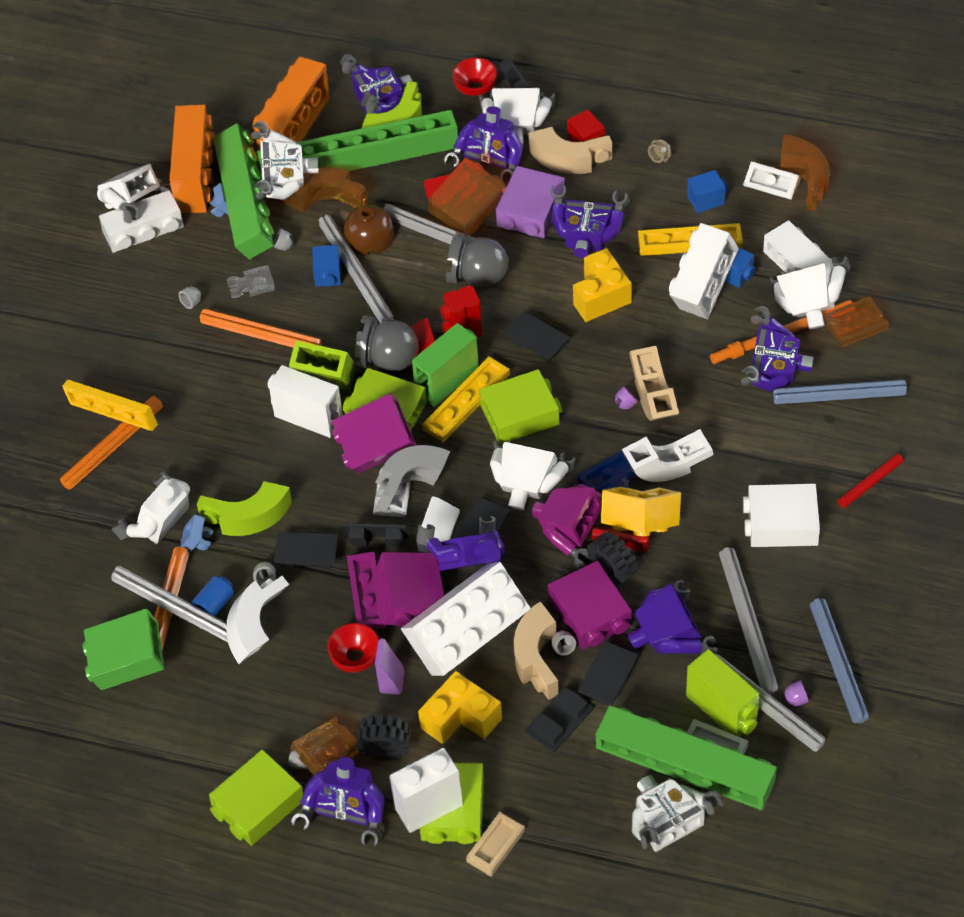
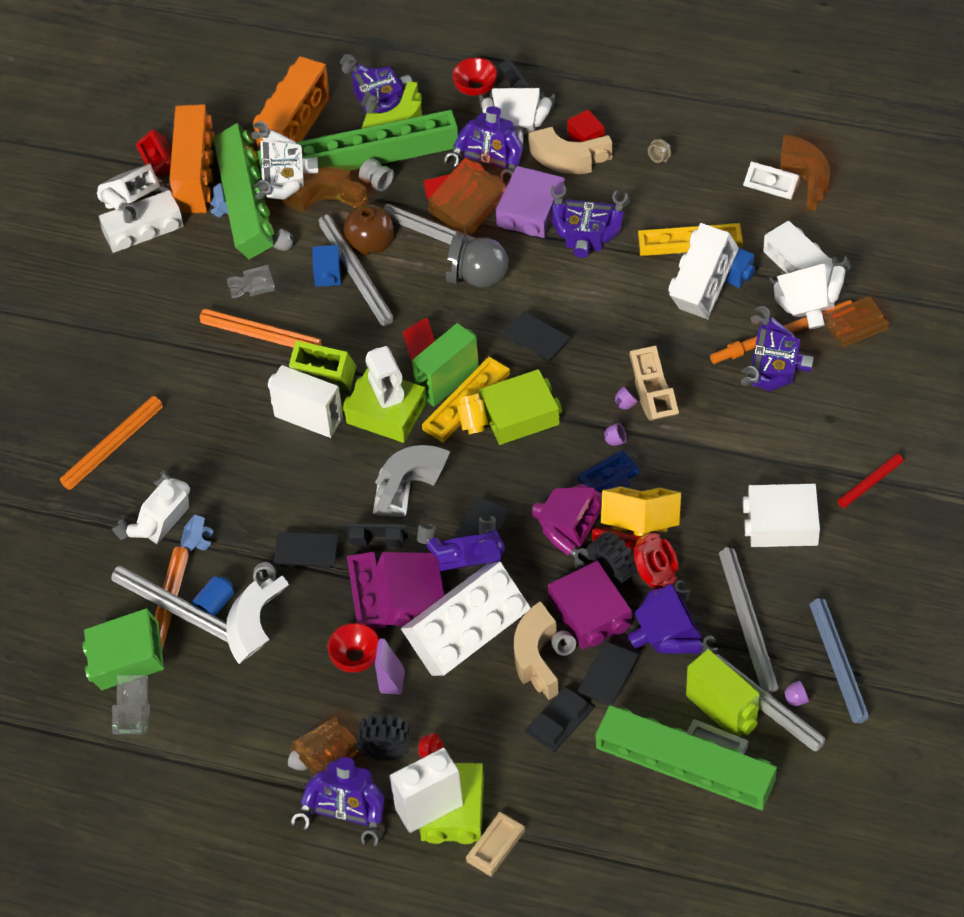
yellow tile [63,380,158,431] -> none
light grey hinge [179,286,201,309] -> none
lime arch [197,481,292,536] -> none
lime brick [209,750,303,846] -> none
magenta brick [332,394,417,473] -> none
dark grey tile [355,316,419,372] -> none
white slope [417,496,460,553] -> none
yellow brick [418,671,502,744] -> none
red brick [440,285,483,338] -> none
white torso [490,440,576,510] -> none
yellow brick [573,248,631,322] -> none
white arch [622,429,714,482] -> none
torso [632,775,724,852] -> none
blue brick [687,170,728,213] -> none
sand blue axle [773,380,907,404] -> none
none -> clear brick [112,675,150,735]
none -> red slope [135,129,172,177]
none -> light grey wheel [359,158,394,192]
none -> white brick [366,346,404,408]
none -> red plate [419,733,444,759]
none -> yellow brick [457,393,489,434]
none -> medium lavender hinge [604,423,627,446]
none -> red tile [634,533,678,589]

